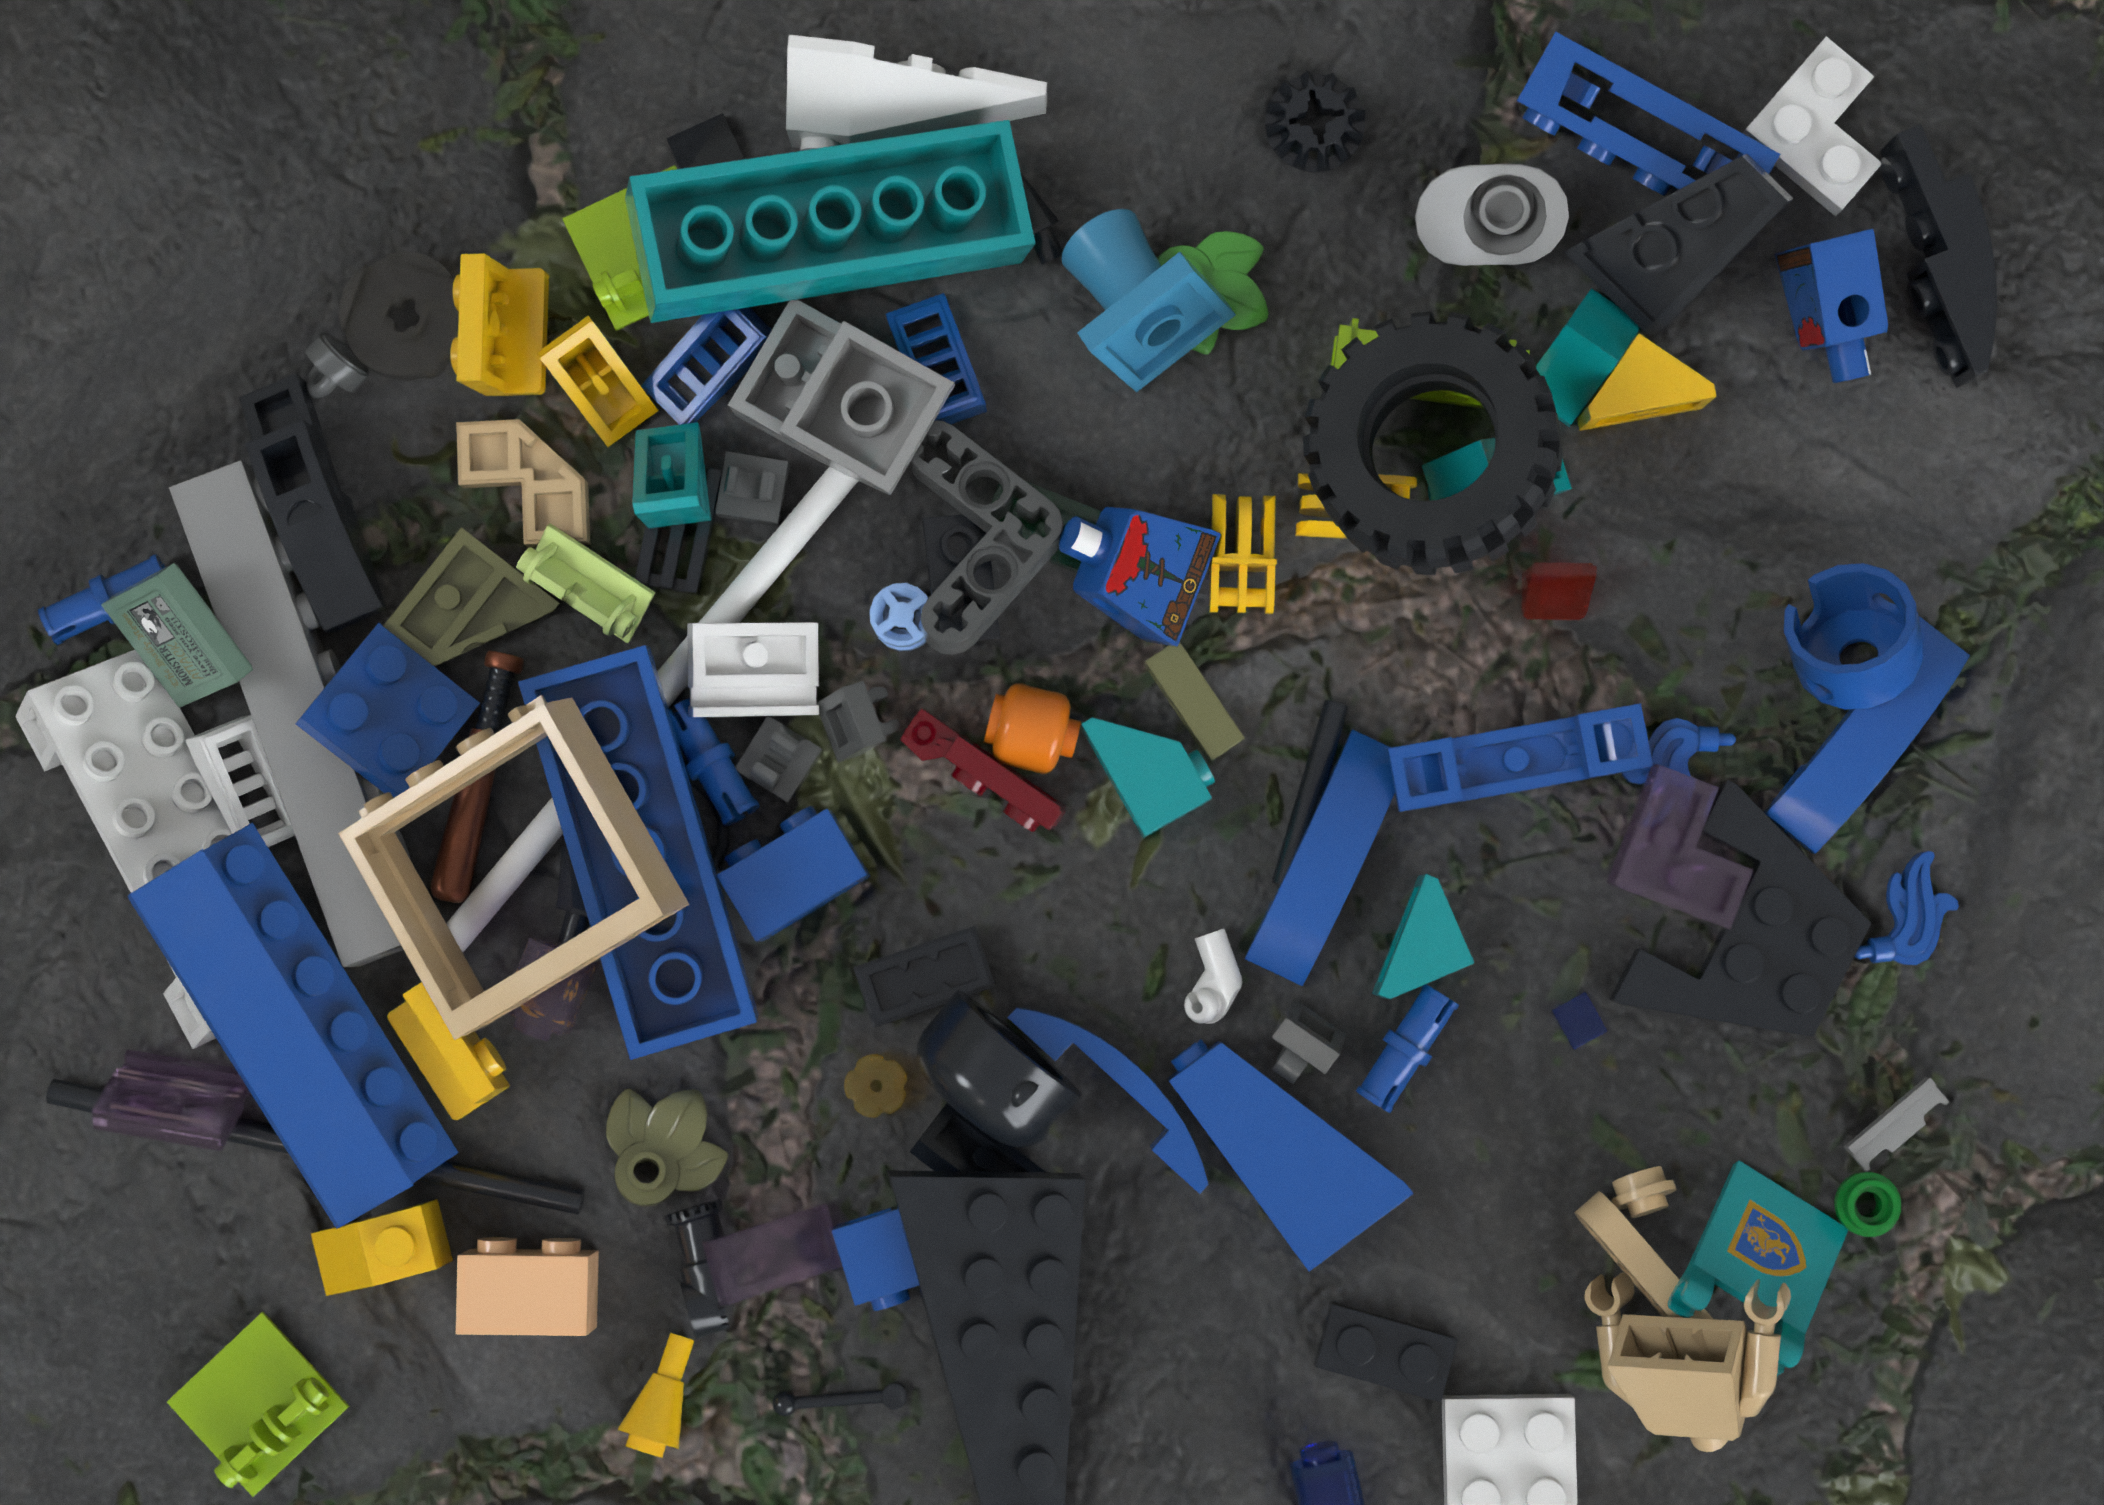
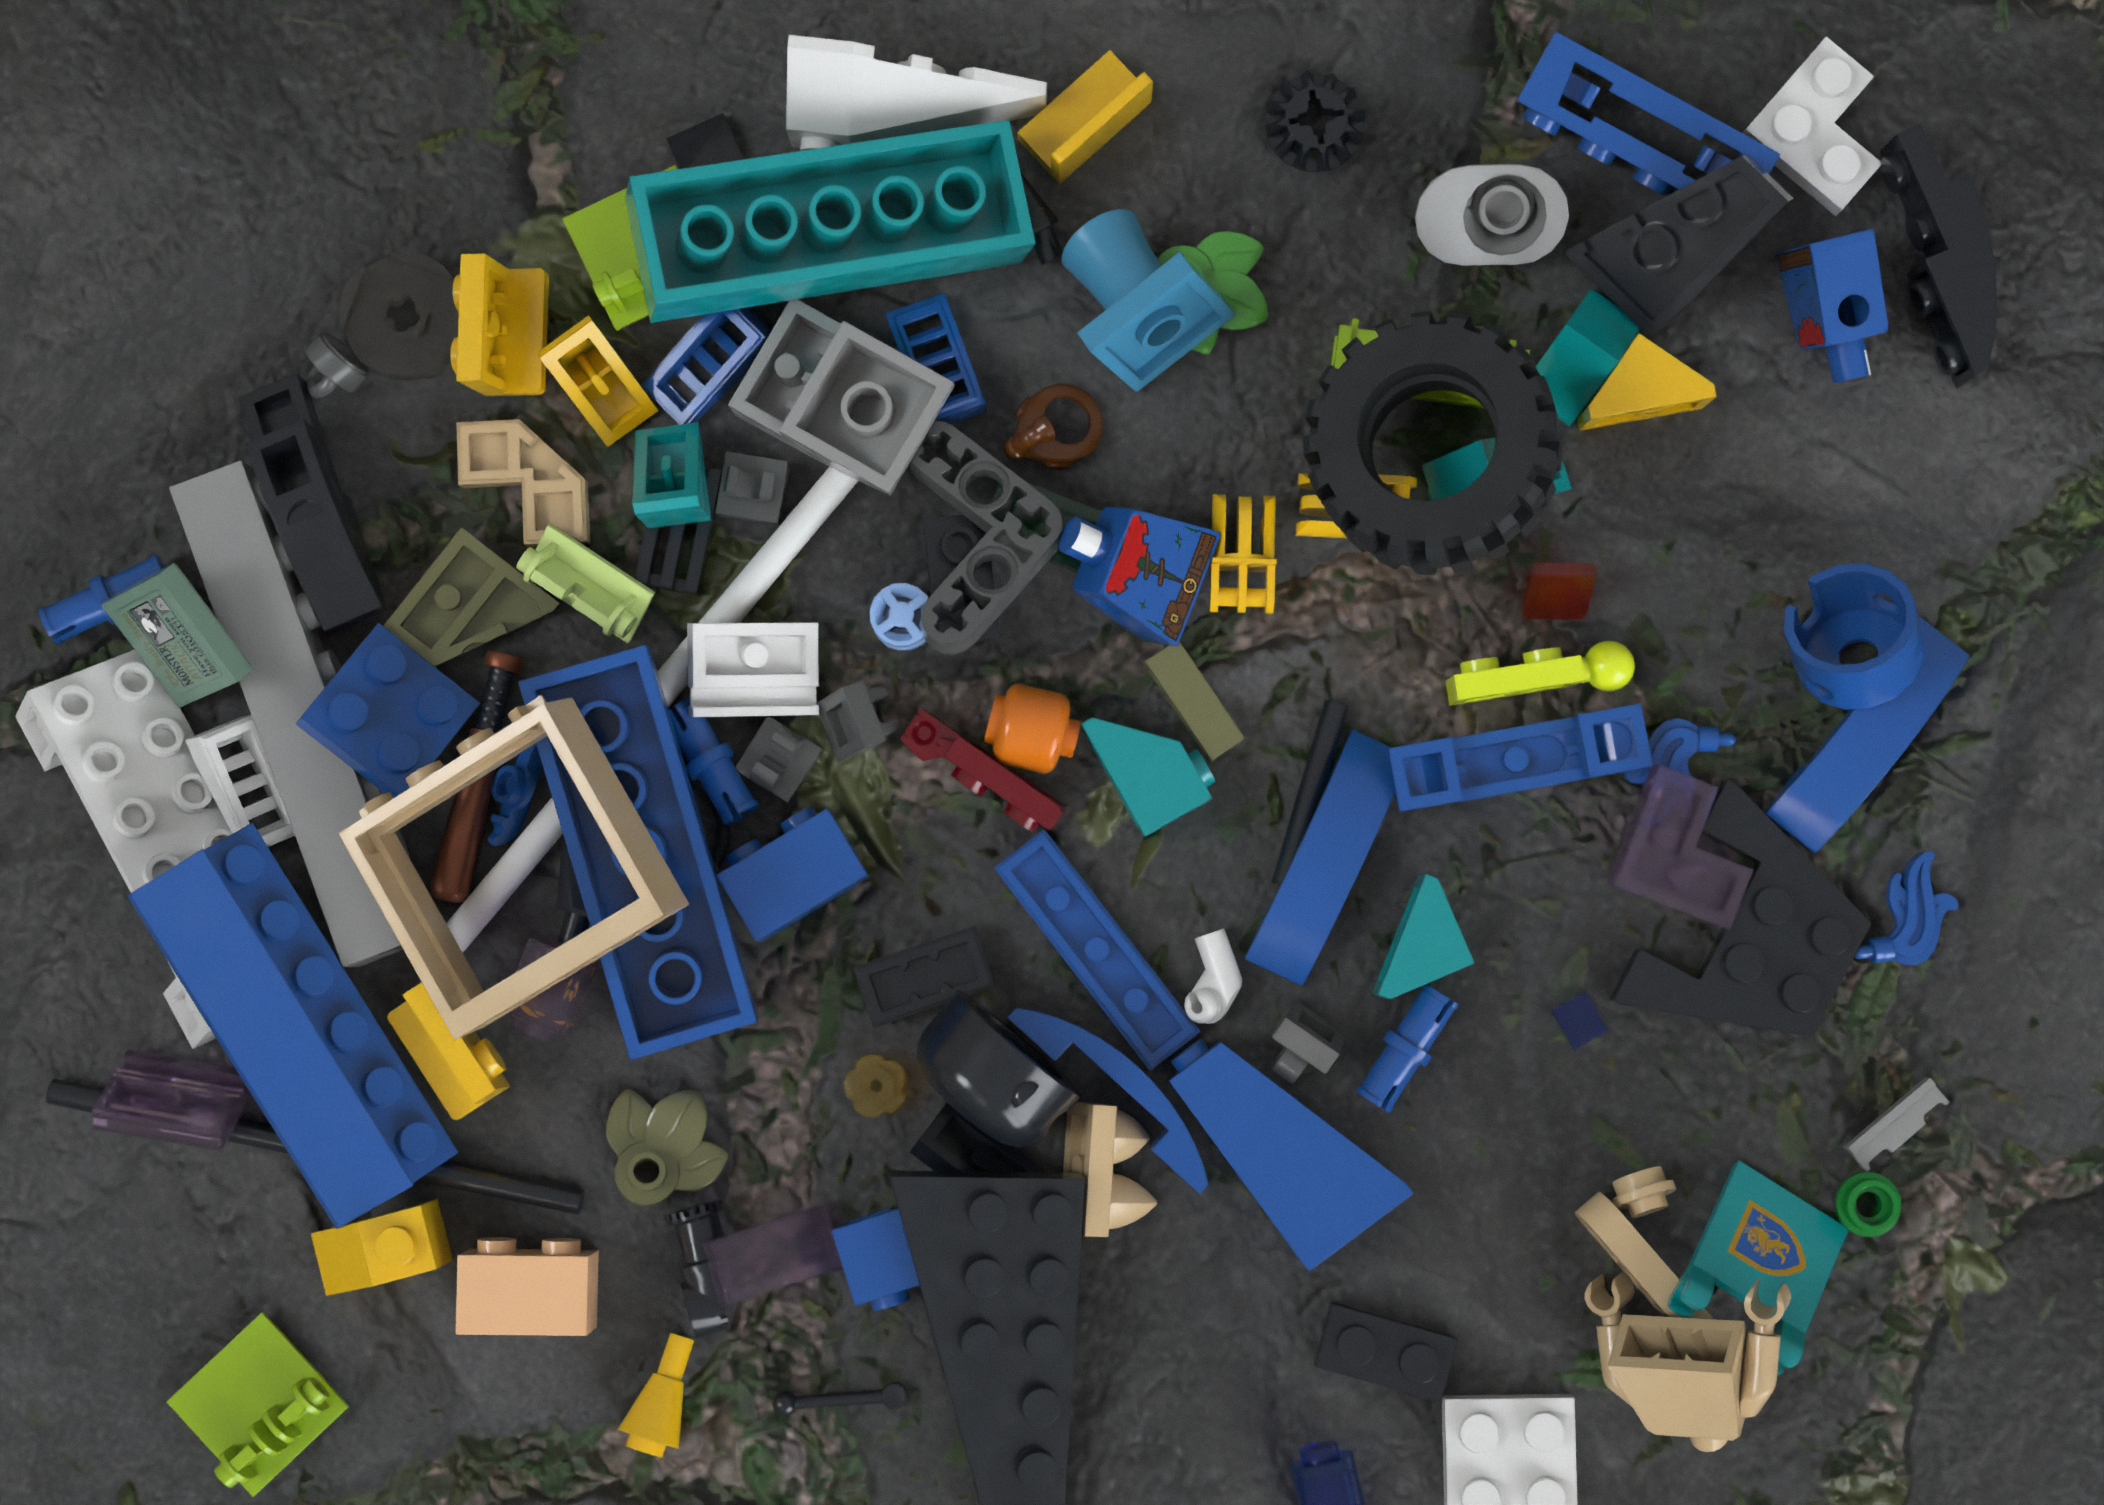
none -> blue piece [488,744,543,846]
none -> blue tile [994,829,1200,1071]
none -> reddish brown piece [1004,383,1103,471]
none -> yellow panel [1017,50,1153,185]
none -> tan tile [1063,1101,1157,1237]
none -> neon yellow plate [1445,641,1635,706]

